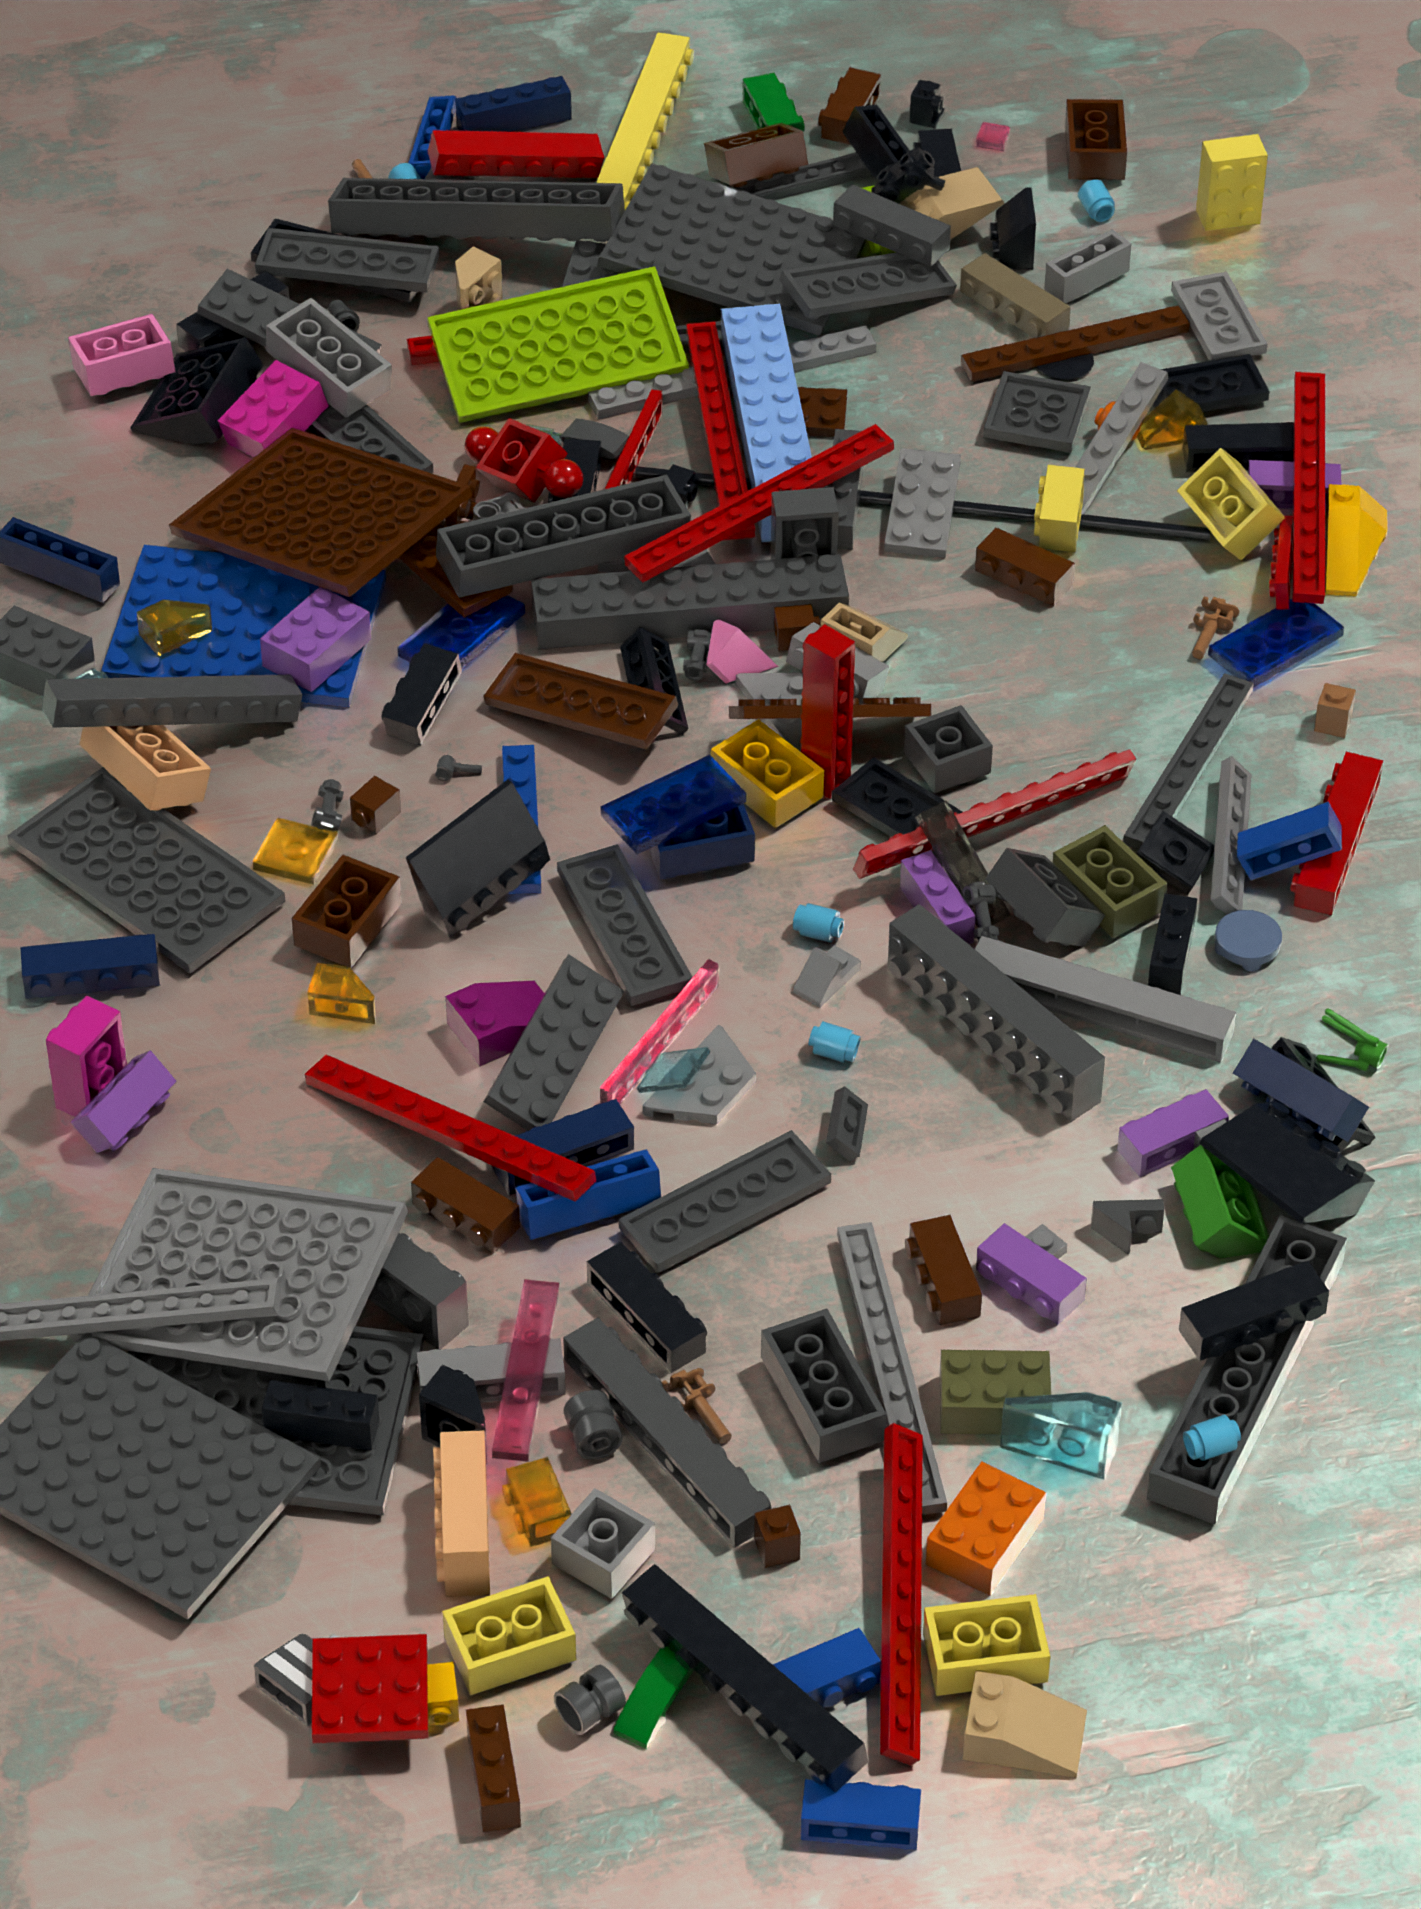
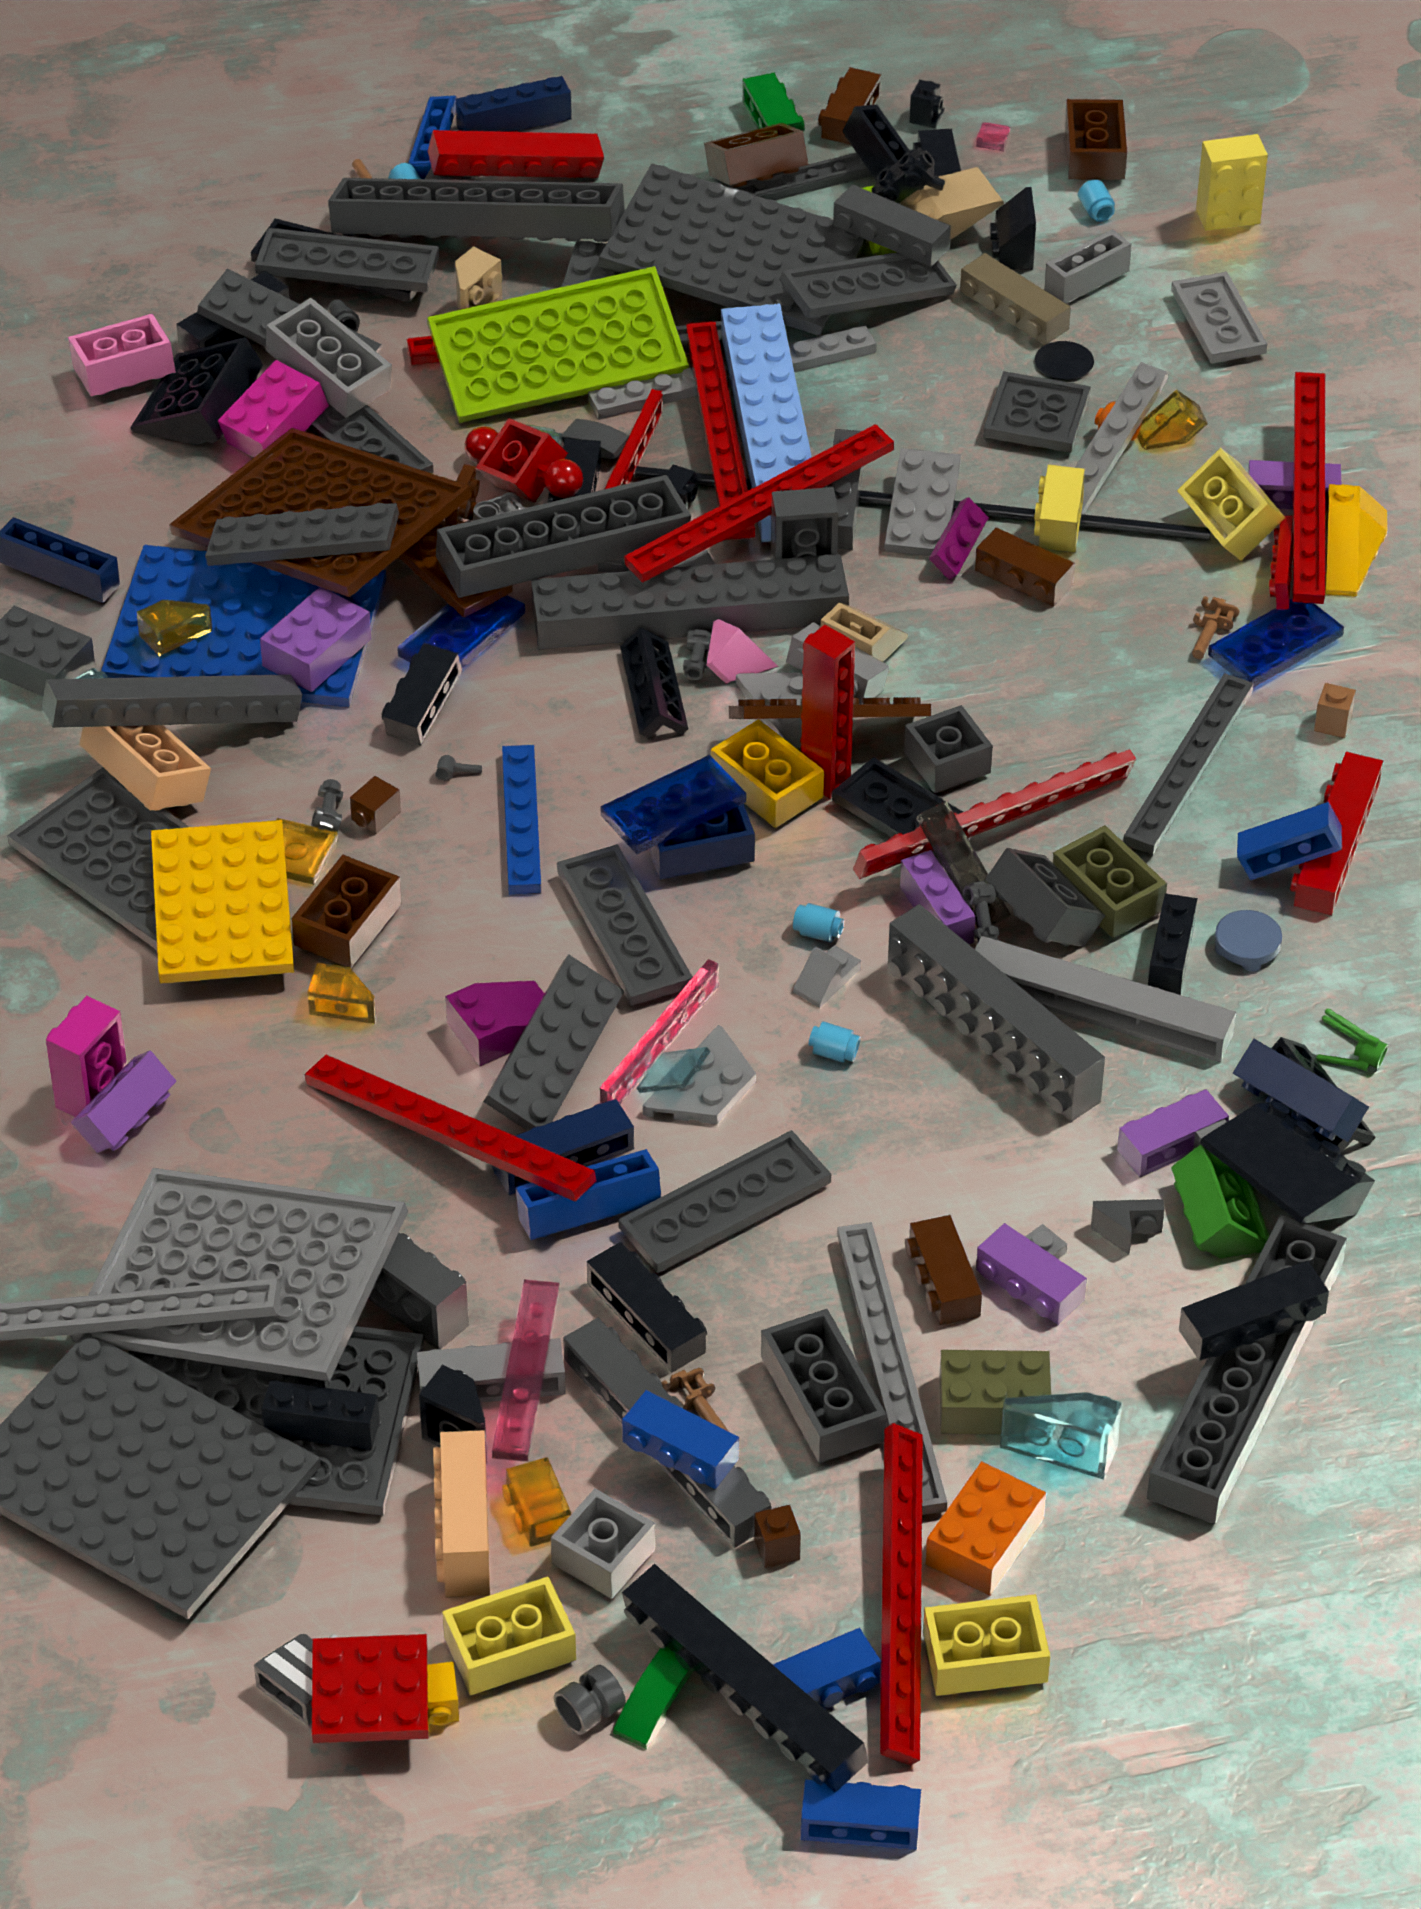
dark blue brick [20,934,160,999] -> none
black slope [406,779,551,938] -> none
reddish brown brick [411,1157,520,1253] -> none
reddish brown brick [466,1704,521,1832] -> none
reddish brown plate [483,653,678,750] -> none
dark grey wheel [563,1390,622,1460] -> none
light yellow brick [596,32,694,210] -> none
reddish brown brick [774,604,821,651] -> none
reddish brown plate [797,387,847,437] -> none
dark grey plate [826,1086,868,1161] -> none
reddish brown plate [961,305,1190,382] -> none
tan slope [963,1671,1087,1778] -> none
black tile [1136,811,1215,895] -> none
black plate [1150,354,1270,420] -> none
black brick [1182,422,1294,472] -> none
medium azure brick [1183,1415,1241,1461] -> none
light grey plate [1211,756,1252,915] -> none
none -> yellow plate [151,820,294,984]
none -> dark grey plate [205,503,399,566]
none -> blue brick [622,1390,739,1490]
none -> magenta plate [929,497,989,580]

